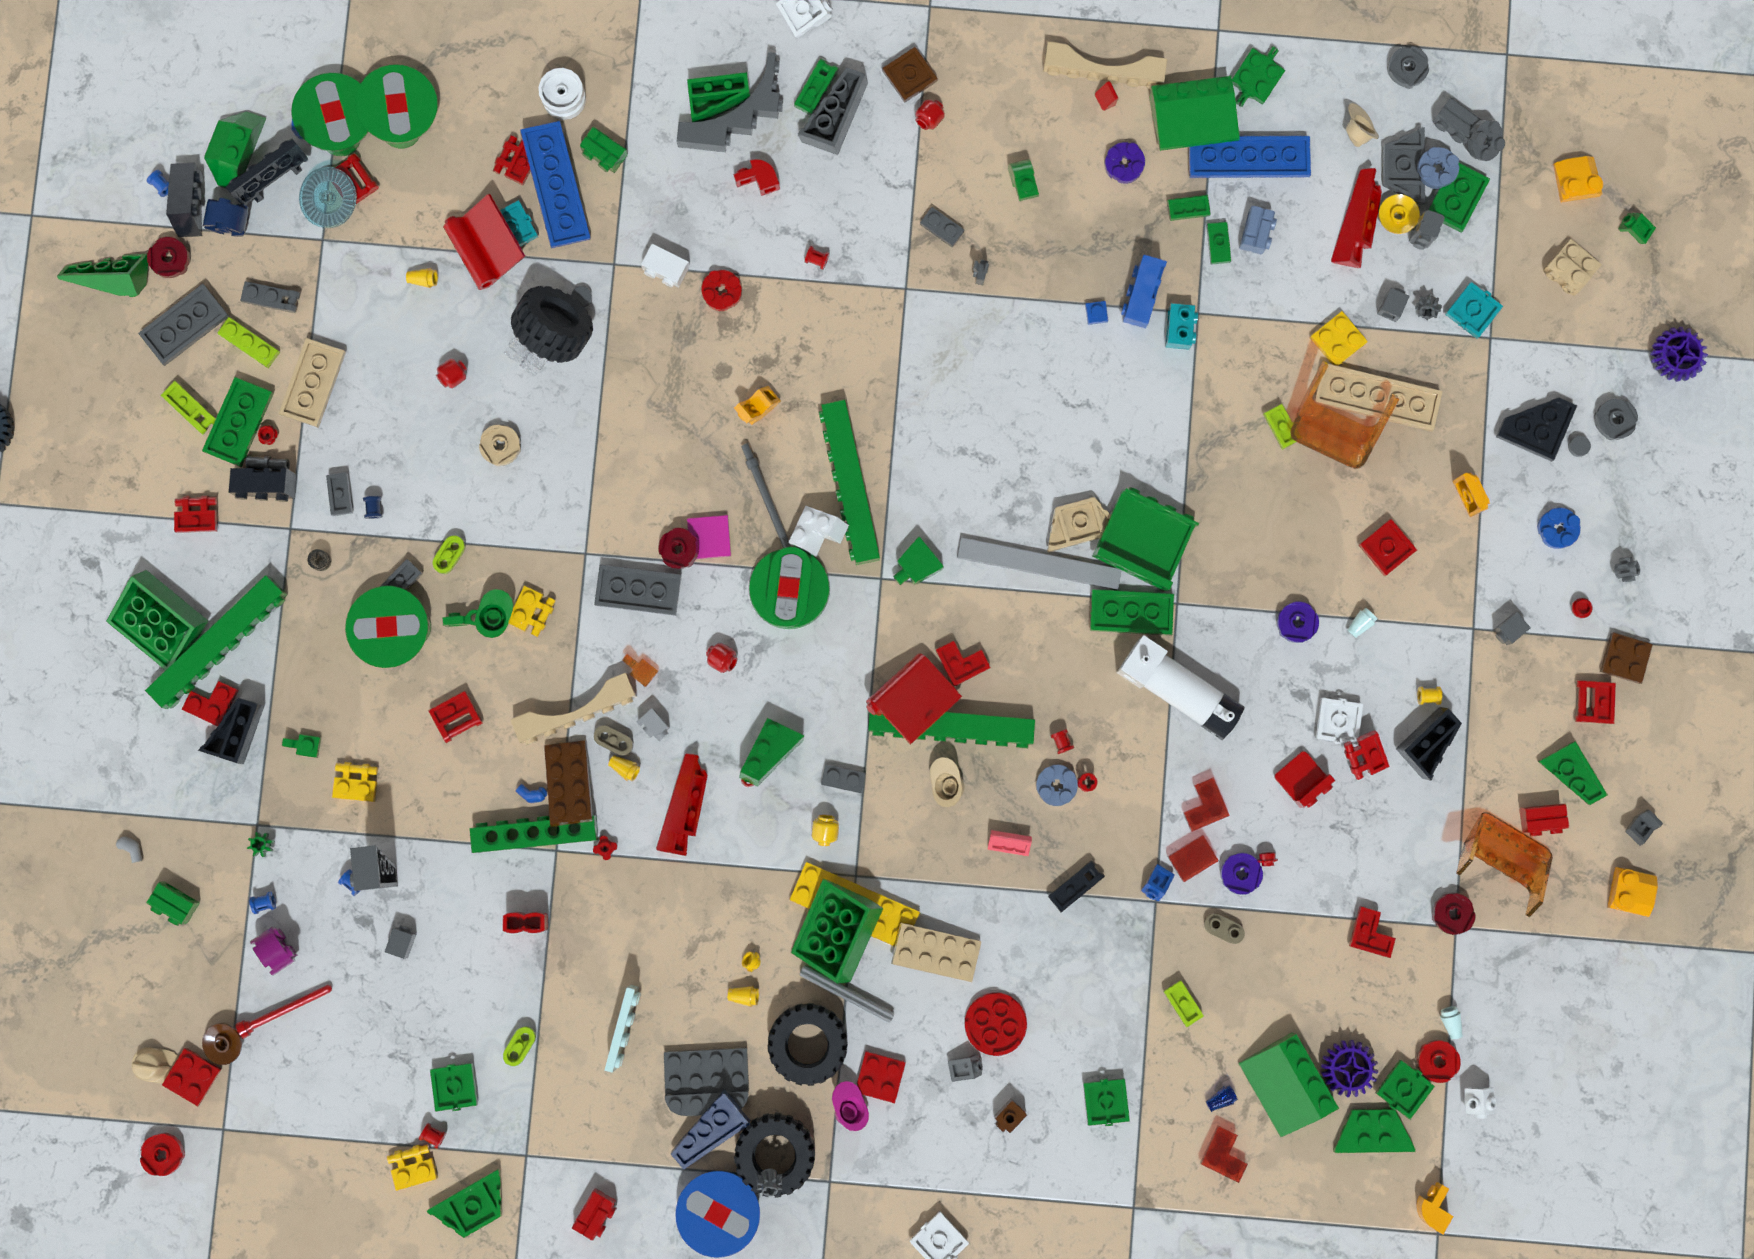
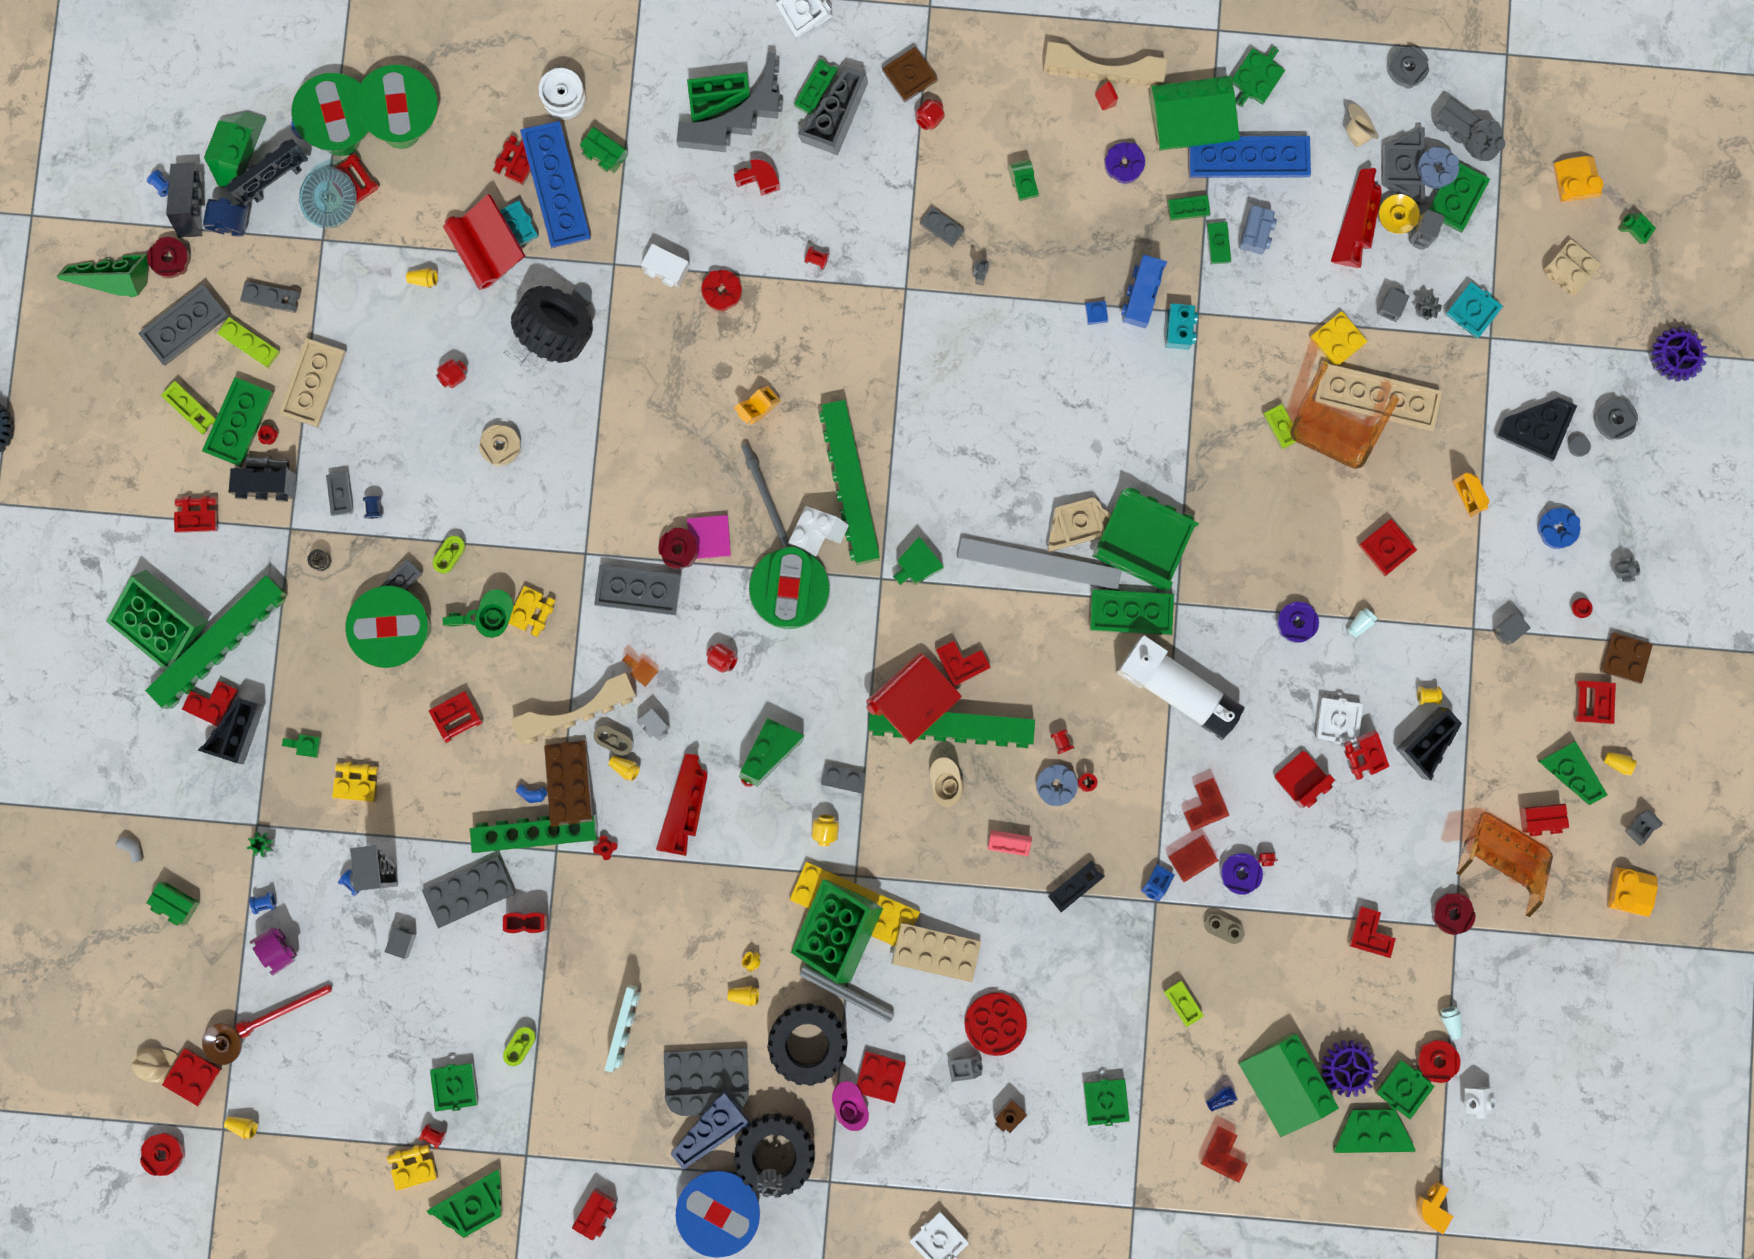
none -> yellow cone [224,1116,258,1140]
none -> dark grey plate [422,856,516,928]
none -> yellow cone [1603,751,1637,776]

